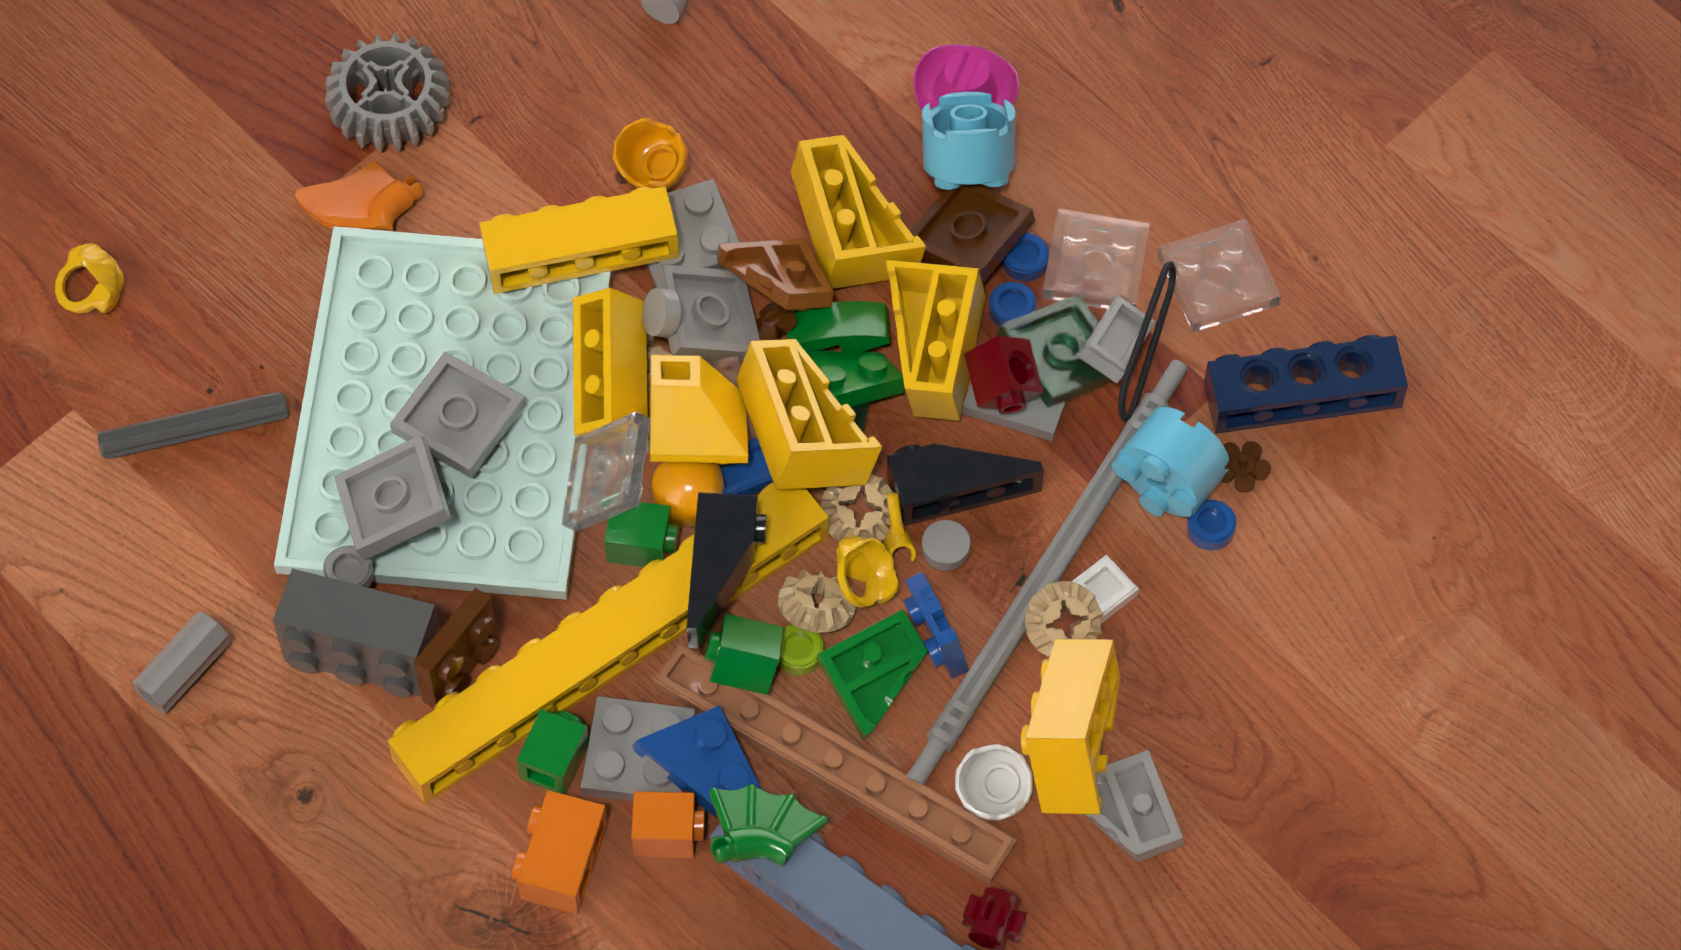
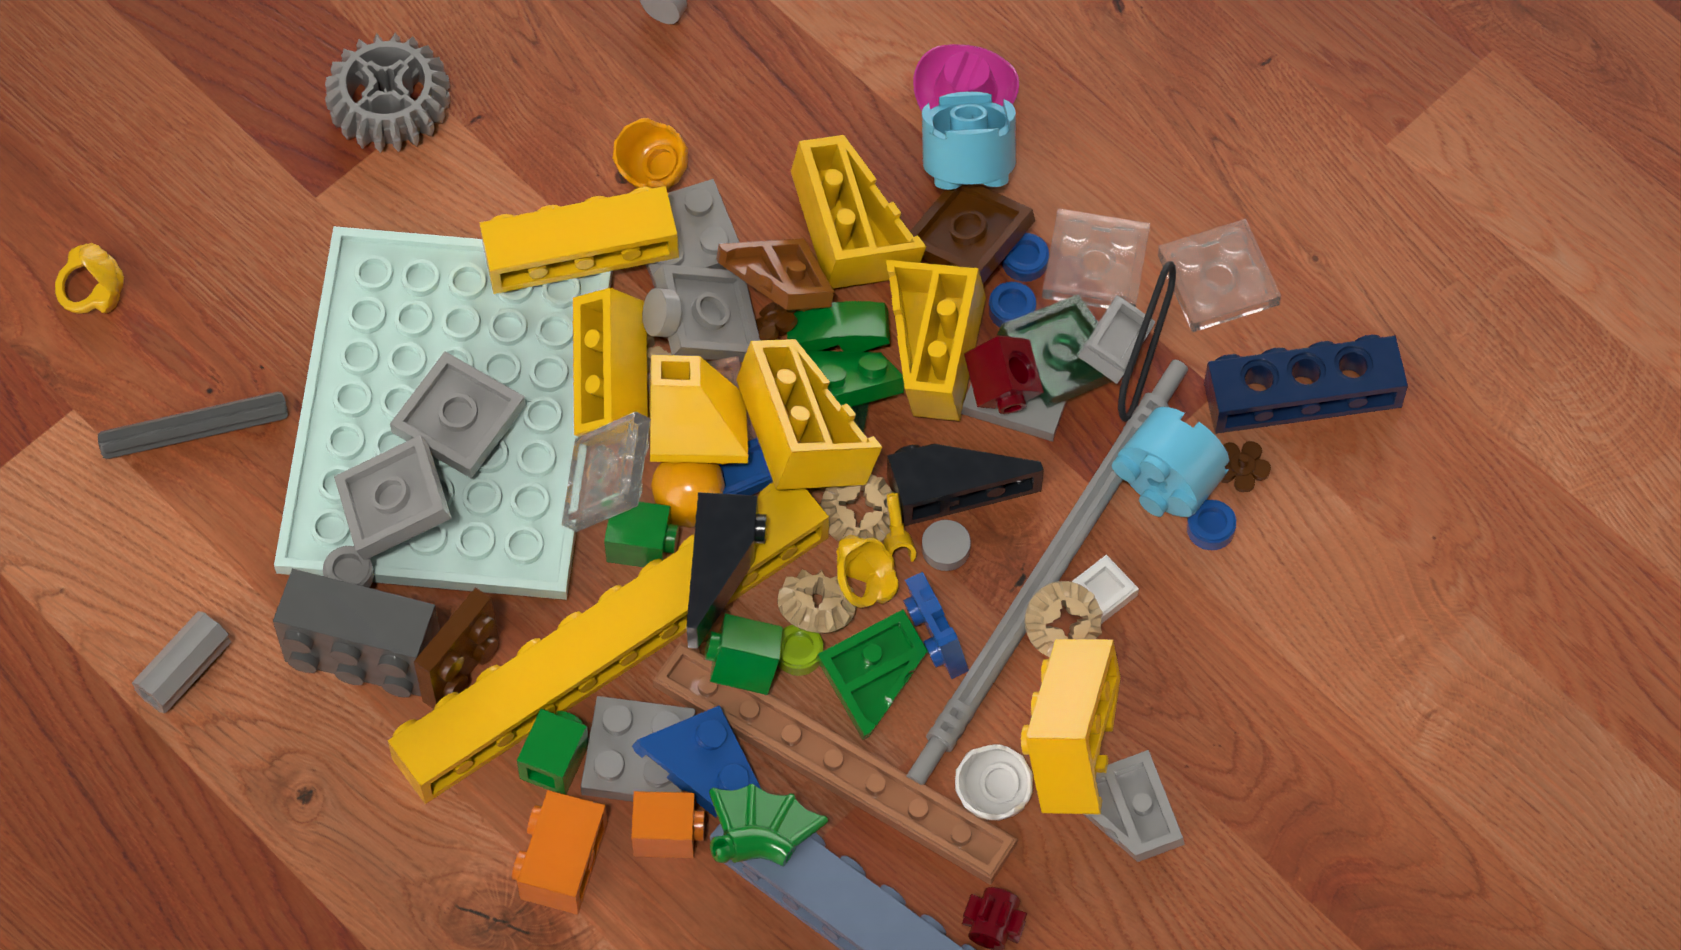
orange arm [295,161,423,231] -> none

